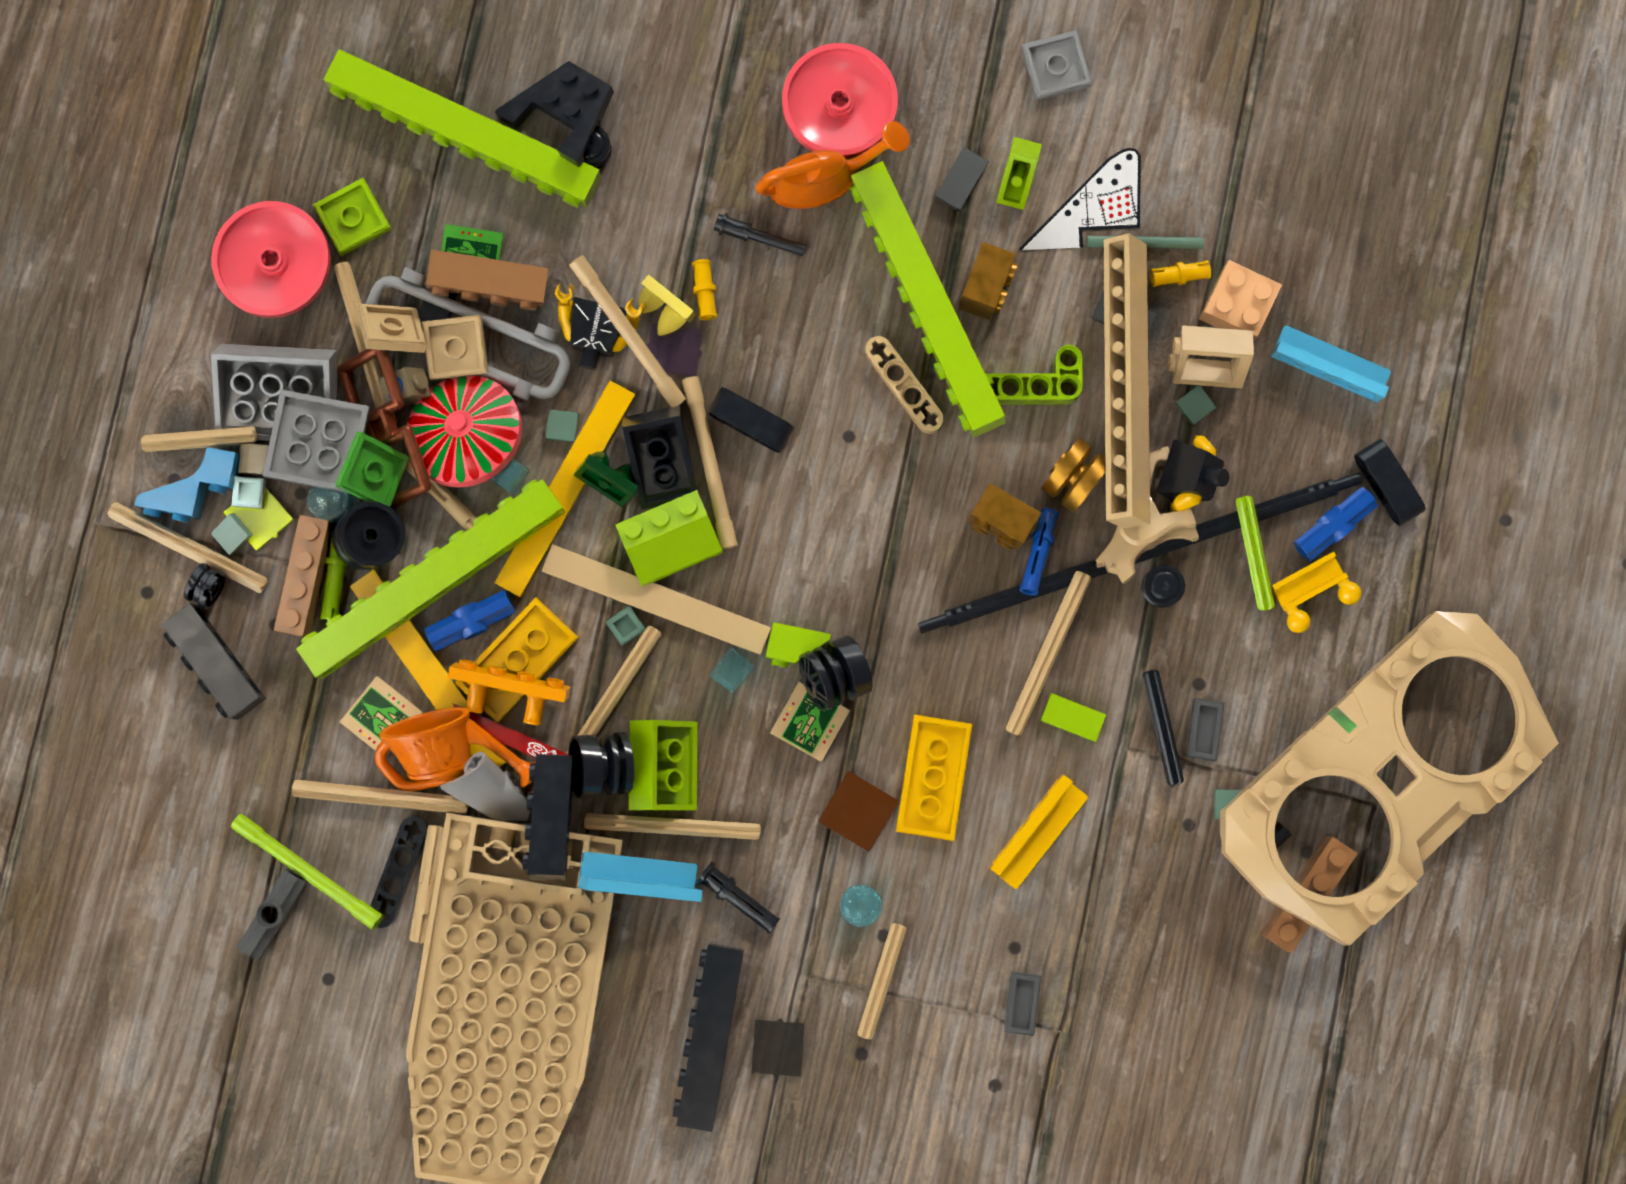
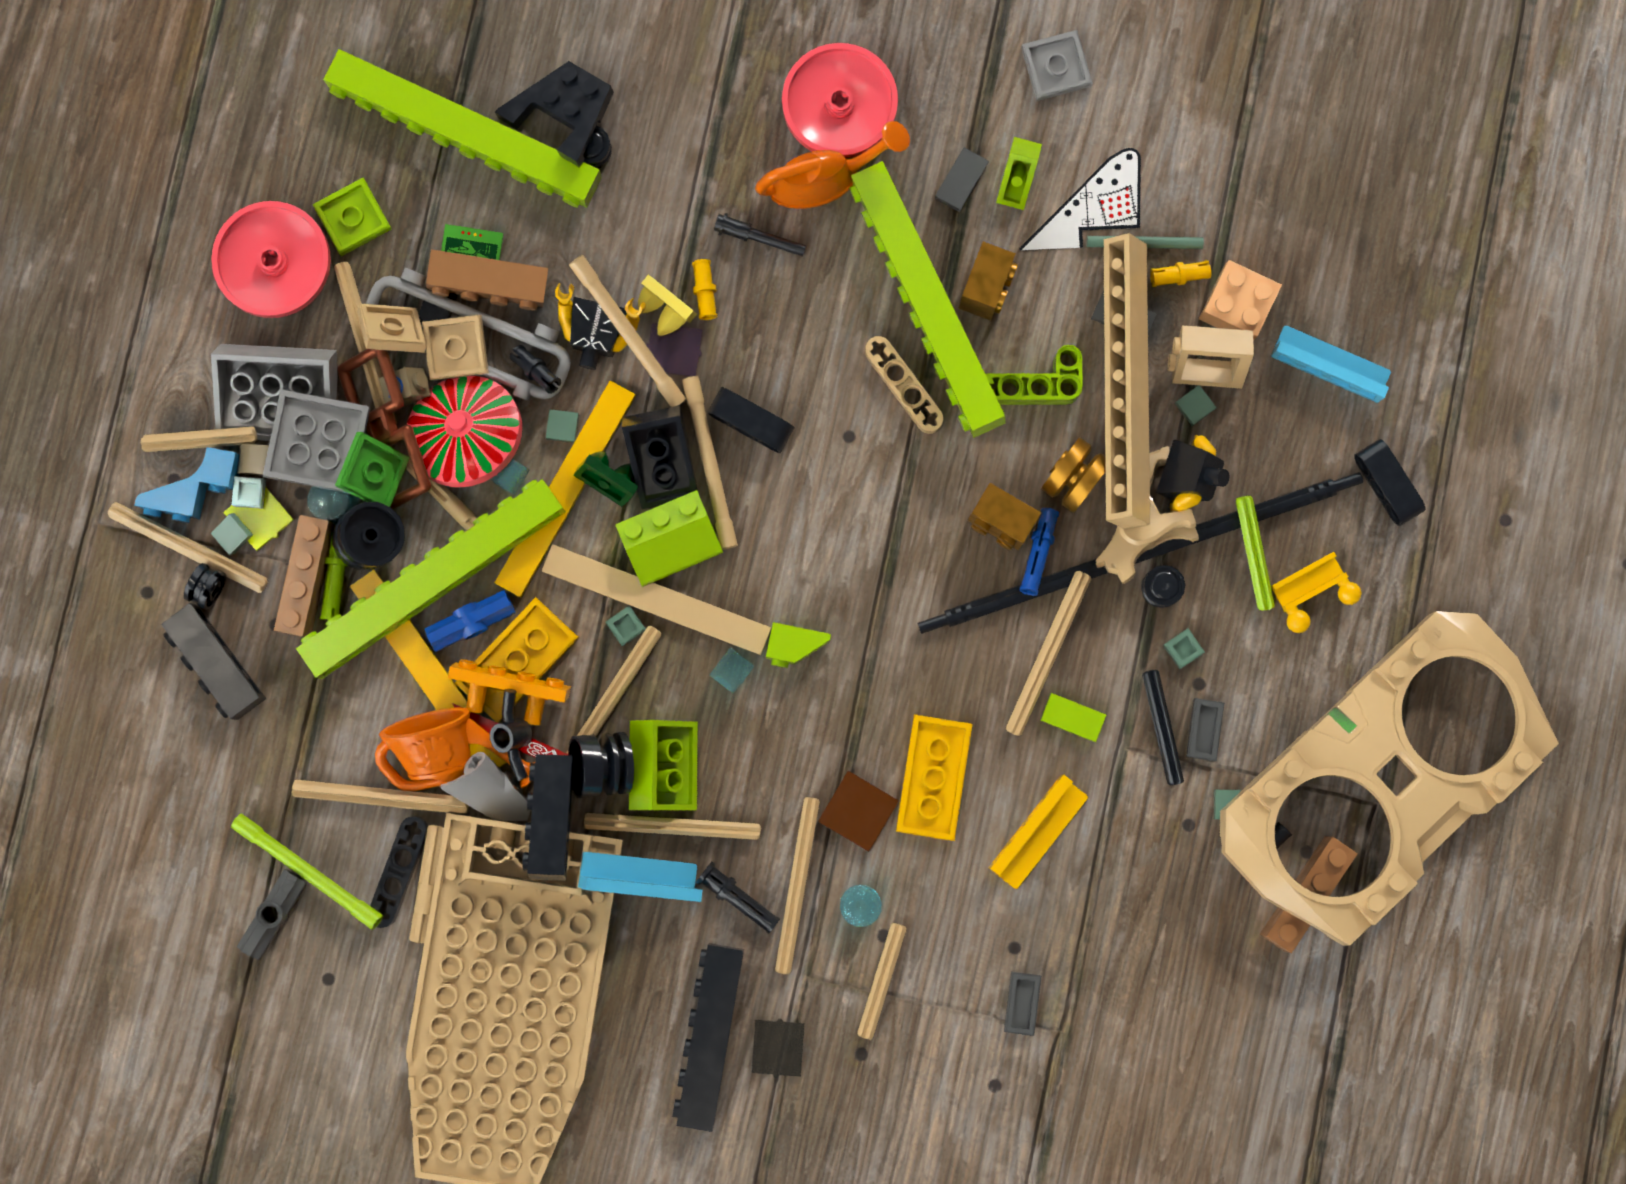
tile [340,676,424,758] -> none
tile [770,682,850,762] -> none
black wheel [798,635,873,712] -> none
blue piece [1293,487,1378,562] -> none
none -> black piece [490,689,532,782]
none -> black pin [510,345,561,394]
none -> tan axle [775,797,820,974]
none -> sand green tile [1163,628,1205,669]

